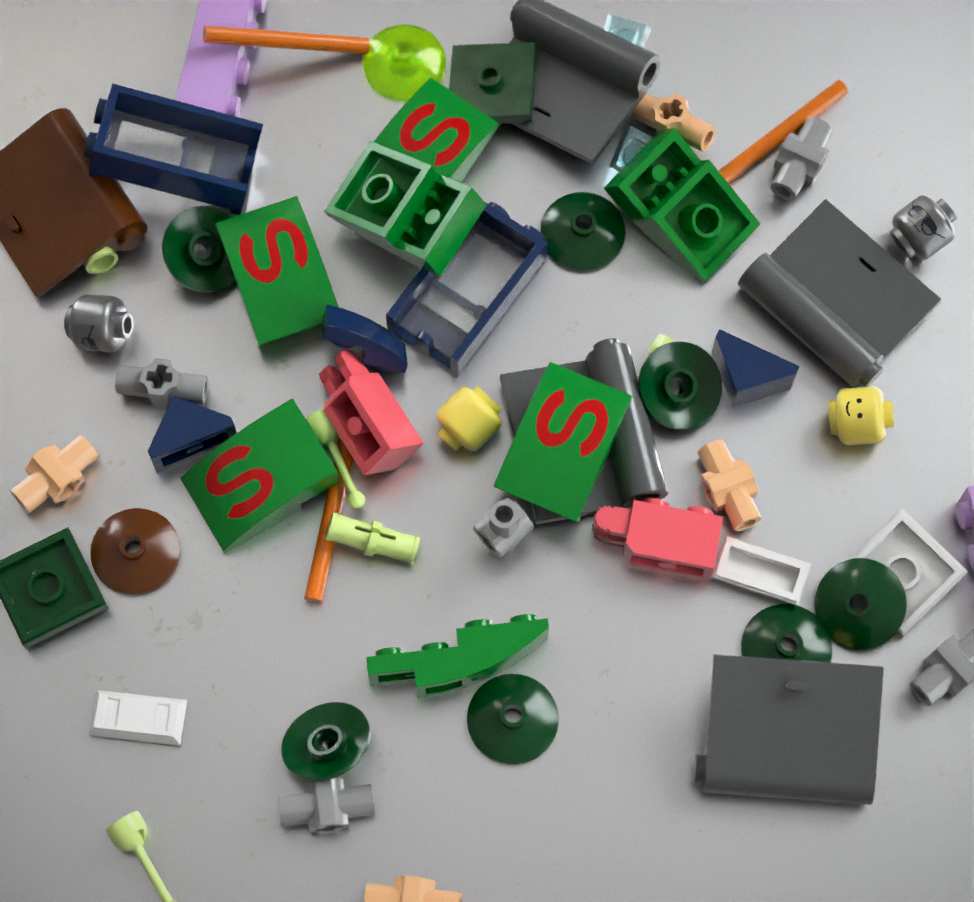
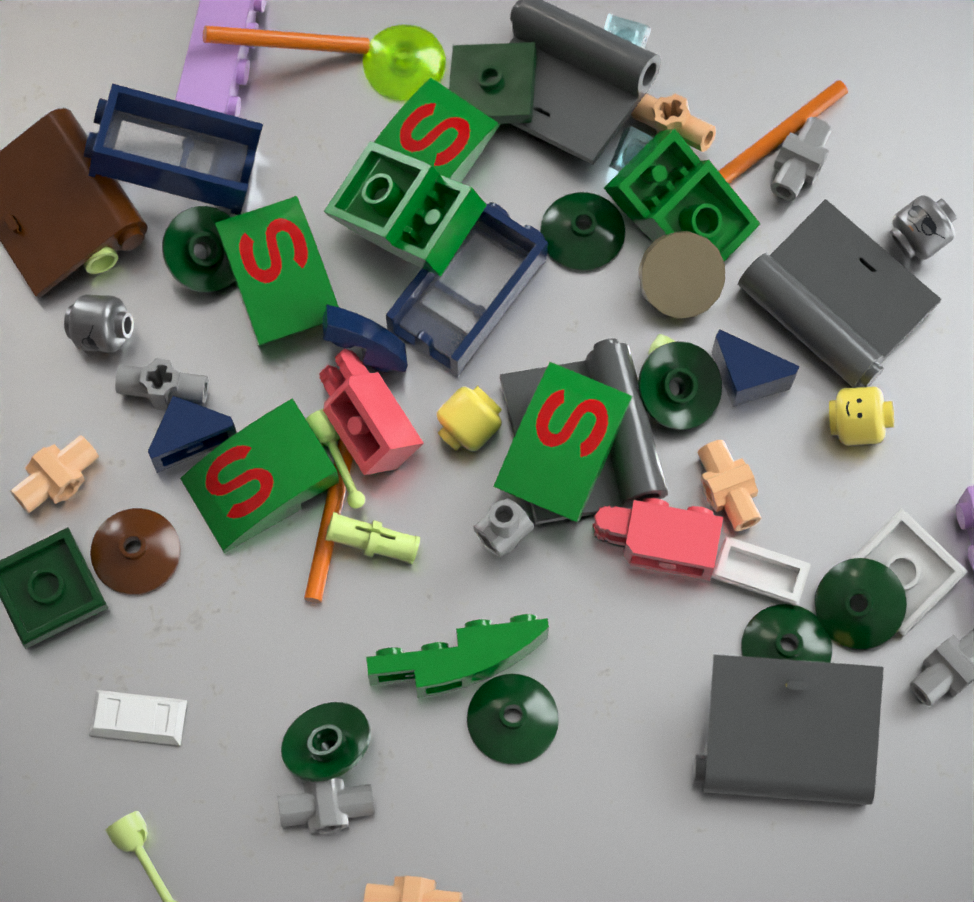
none -> dark tan tile [638,231,725,318]

